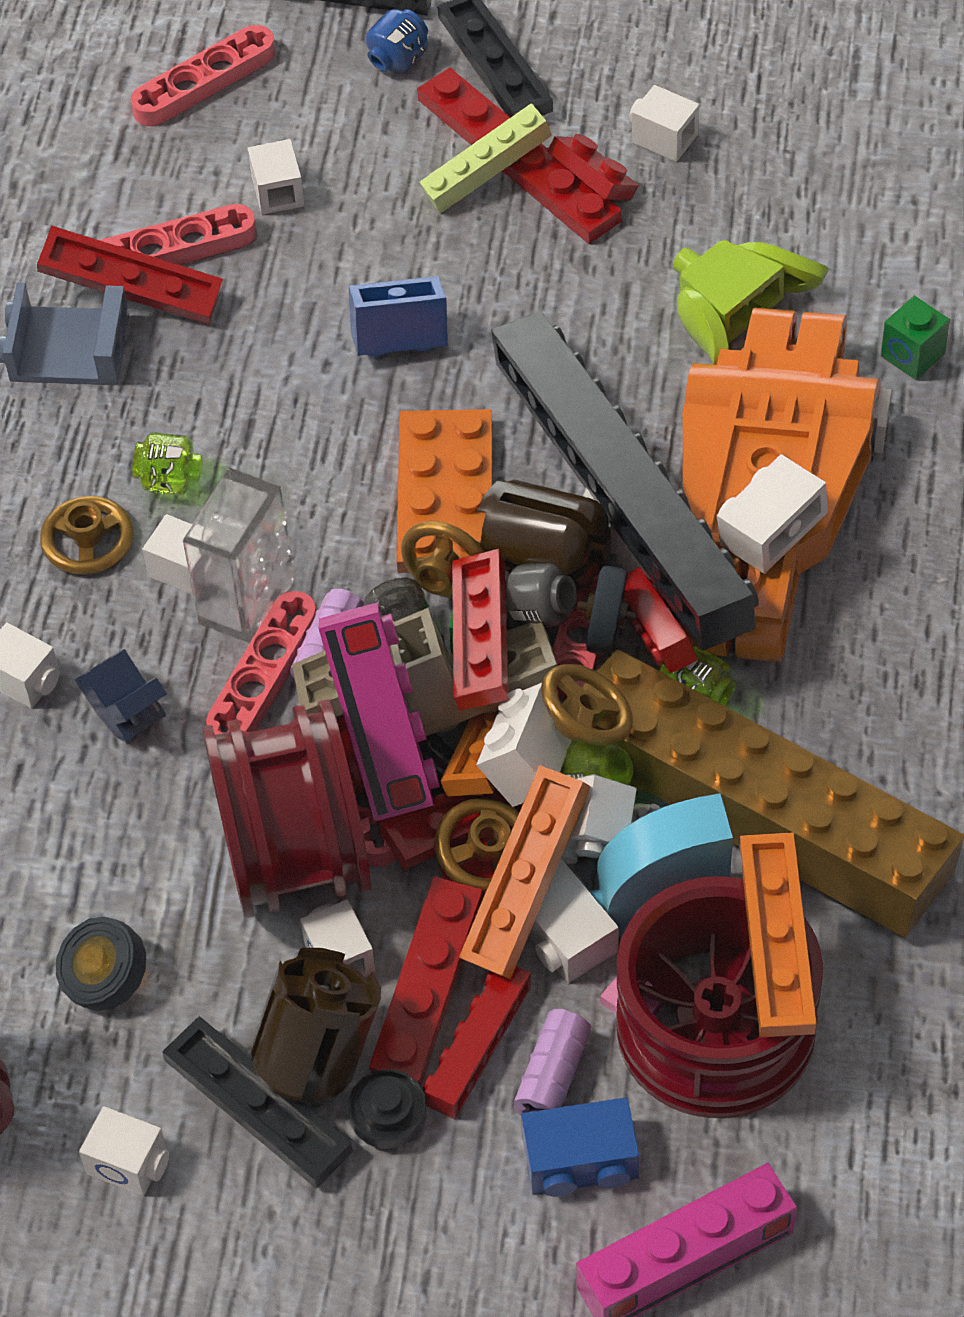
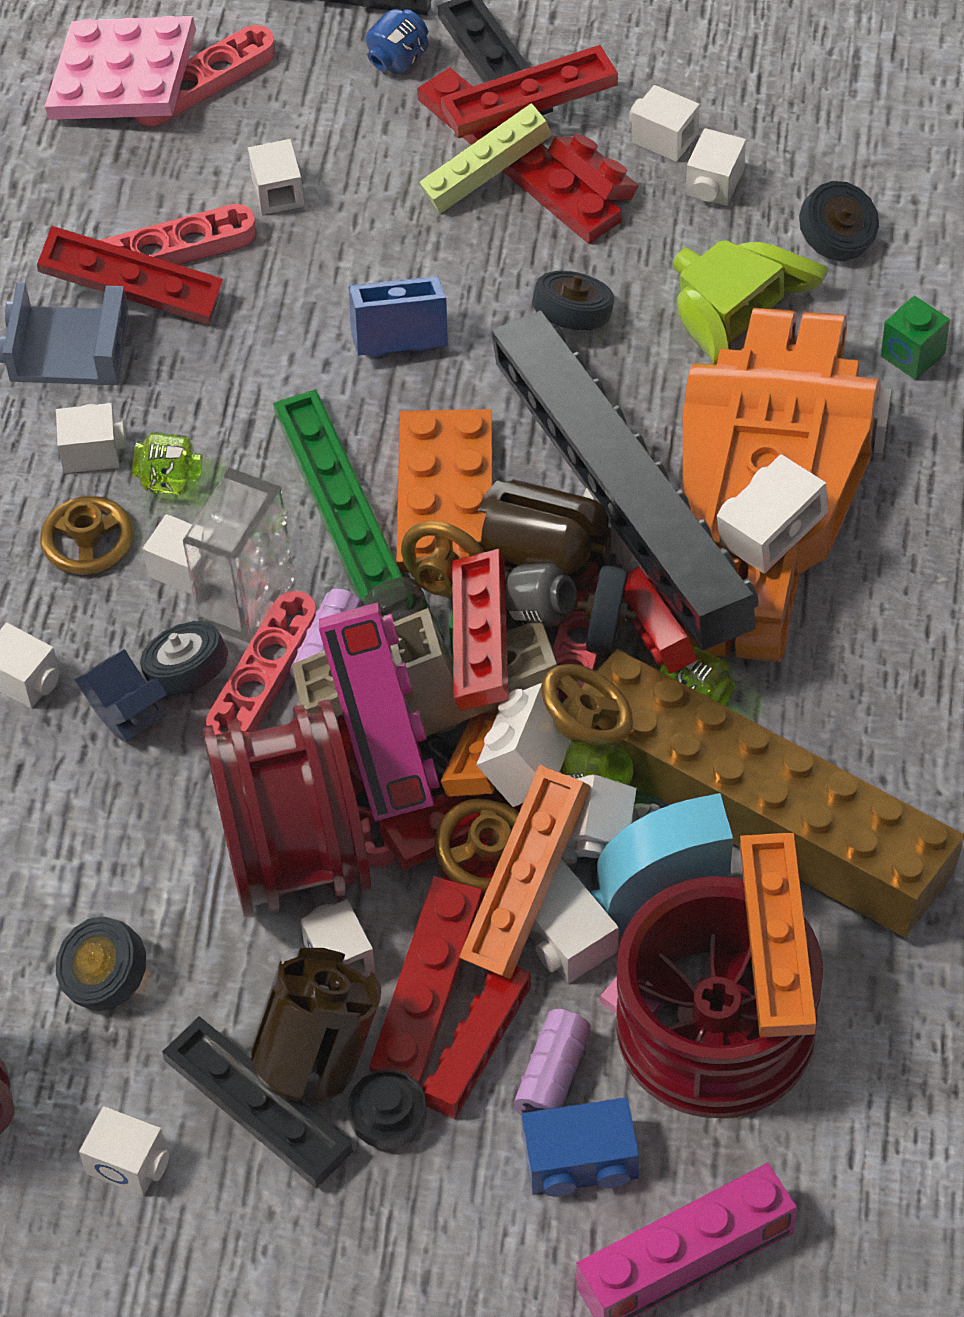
none -> bright pink plate [45,16,196,120]
none -> white brick [56,403,127,474]
none -> black wheel [140,621,228,696]
none -> green tile [273,389,413,616]
none -> red plate [441,45,618,138]
none -> black wheel [532,271,614,330]
none -> white brick [686,128,746,206]
none -> black wheel [799,181,879,261]

